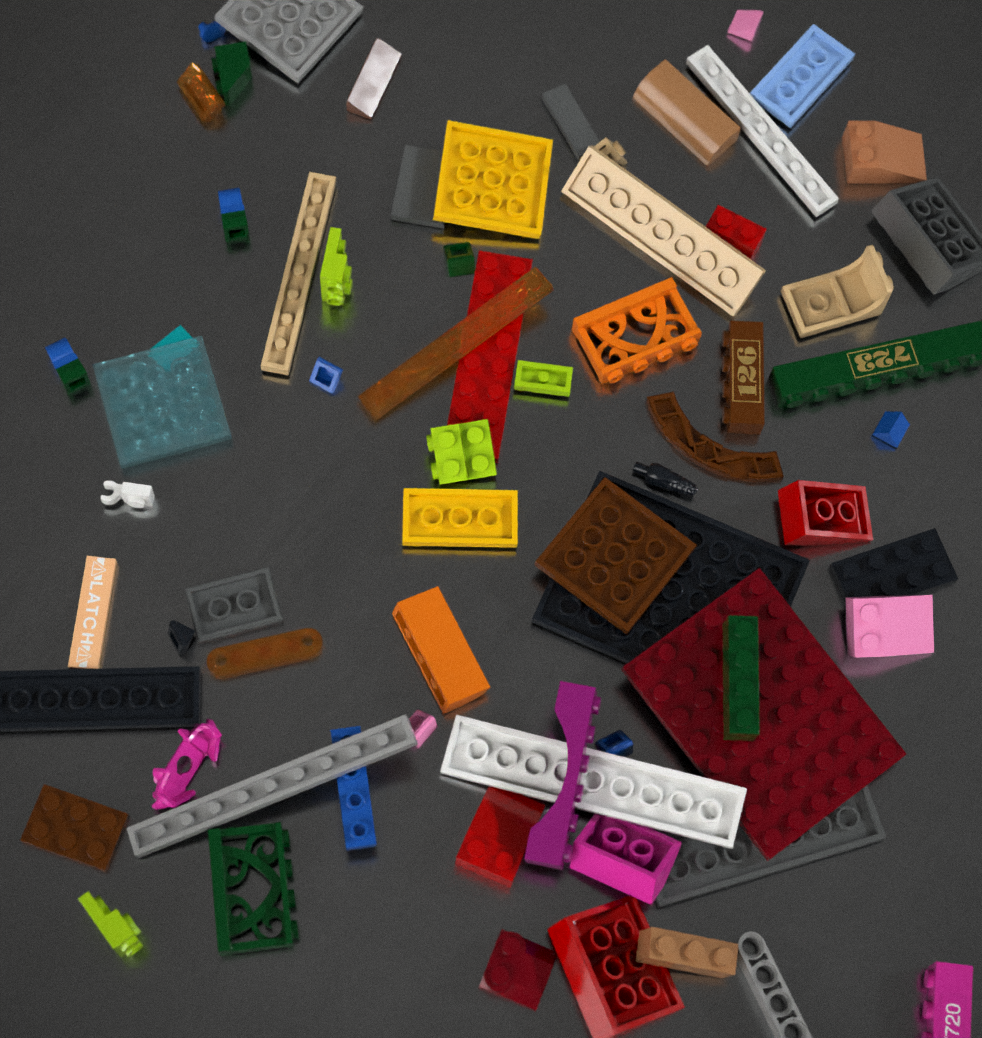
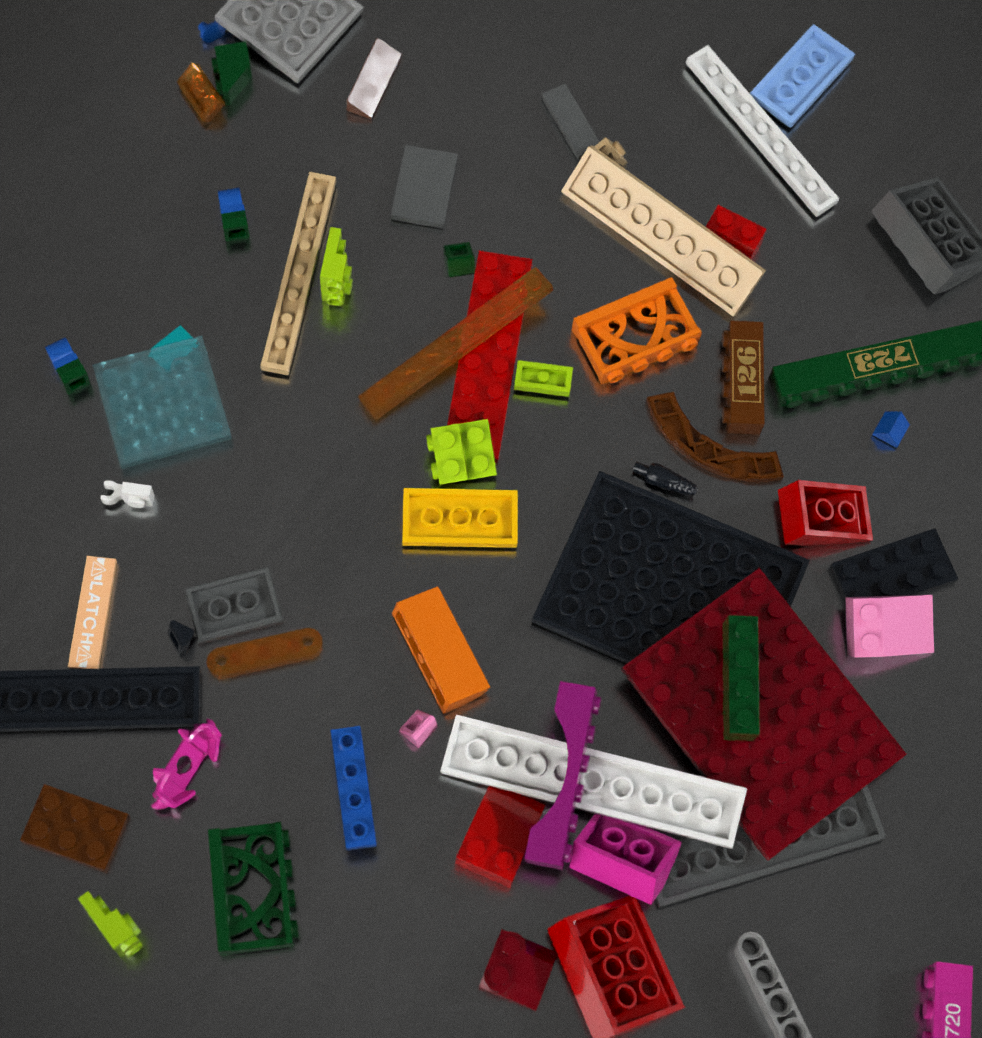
light grey plate [127,714,418,858] -> none
blue slope [309,357,343,394] -> none
yellow plate [433,120,553,239] -> none
reddish brown plate [535,477,697,635] -> none
blue slope [595,730,633,757] -> none
medium nougat brick [633,59,741,167] -> none
medium nougat brick [636,927,739,978] -> none
bright pink slope [728,10,763,41] -> none
tan bracket [781,245,894,338] -> none
nougat slope [842,121,927,184] -> none

